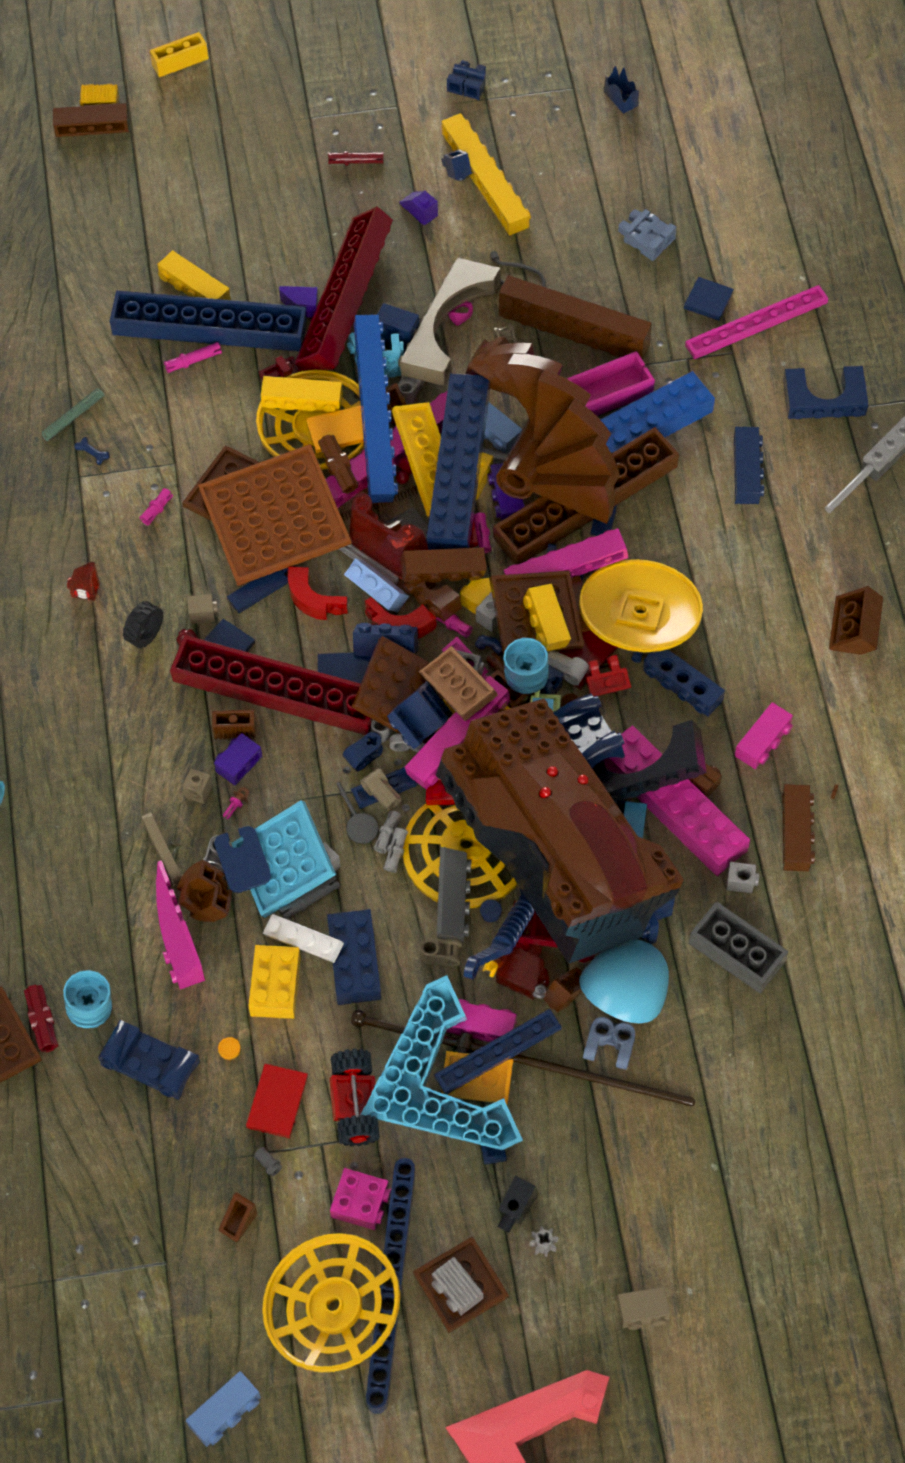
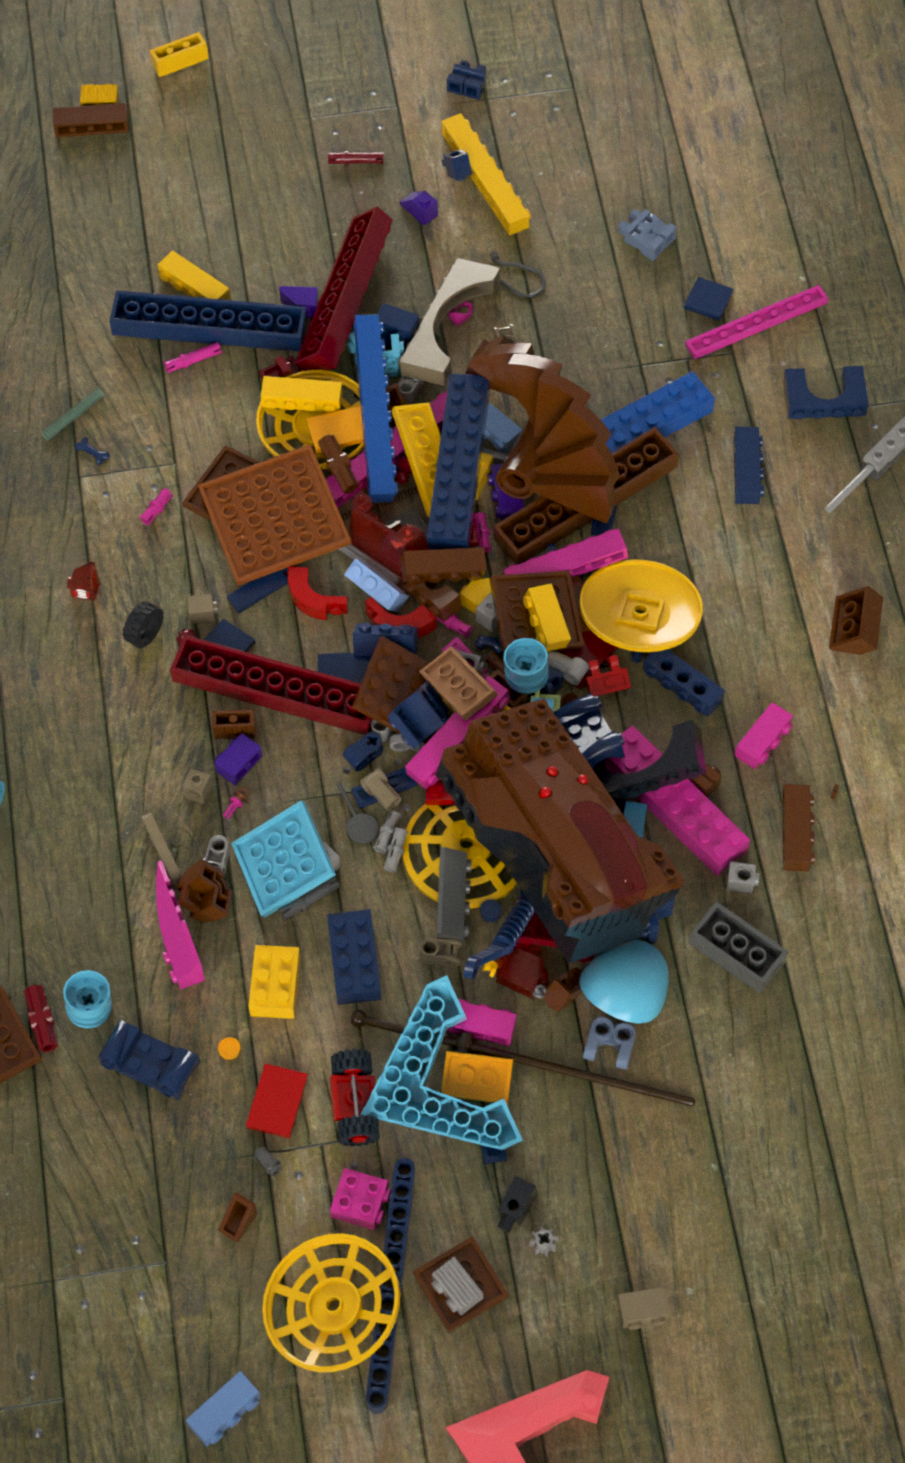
dark blue piece [214,826,271,893] -> none
white plate [263,914,344,963] -> none
dark blue tile [434,1009,562,1095] -> none
reddish brown brick [499,275,652,360] -> none
dark pink piece [567,351,655,416] -> none
dark blue piece [604,66,639,114] -> none

